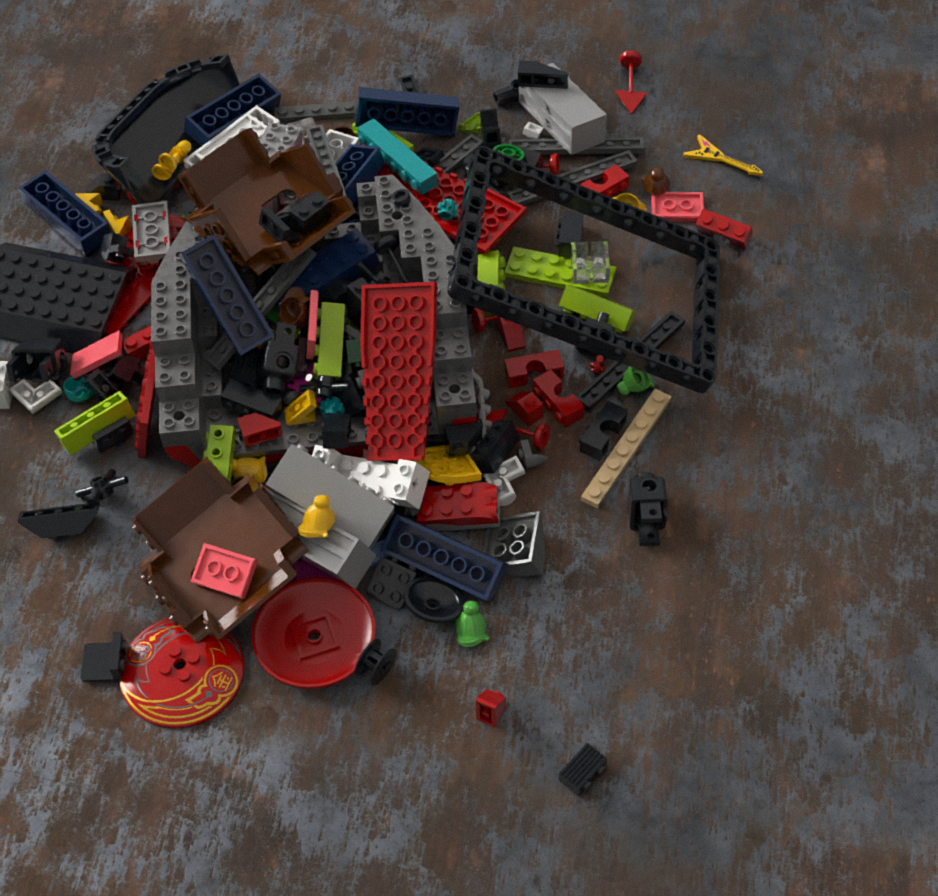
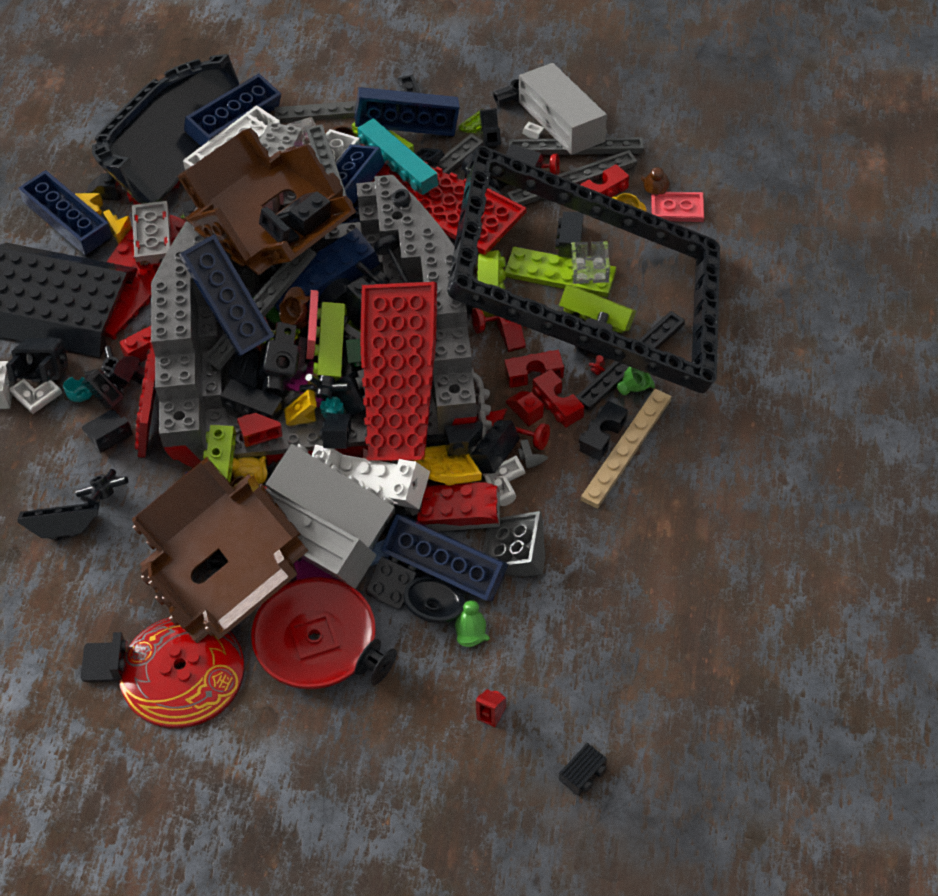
lime brick [54,391,136,456] -> none
coral tile [70,330,123,379] -> none
black brick [101,233,134,265] -> none
yellow piece [151,140,191,180] -> none
coral tile [190,543,258,600] -> none
yellow hair [298,495,336,538] -> none
teal gear [437,199,459,221] -> none
green wheel [493,144,524,161] -> none
black slope [518,60,568,89] -> none
red piece [615,50,647,114] -> none
black piece [628,472,668,546] -> none
yellow piece [683,135,763,176] -> none
red arch [696,209,753,249] -> none

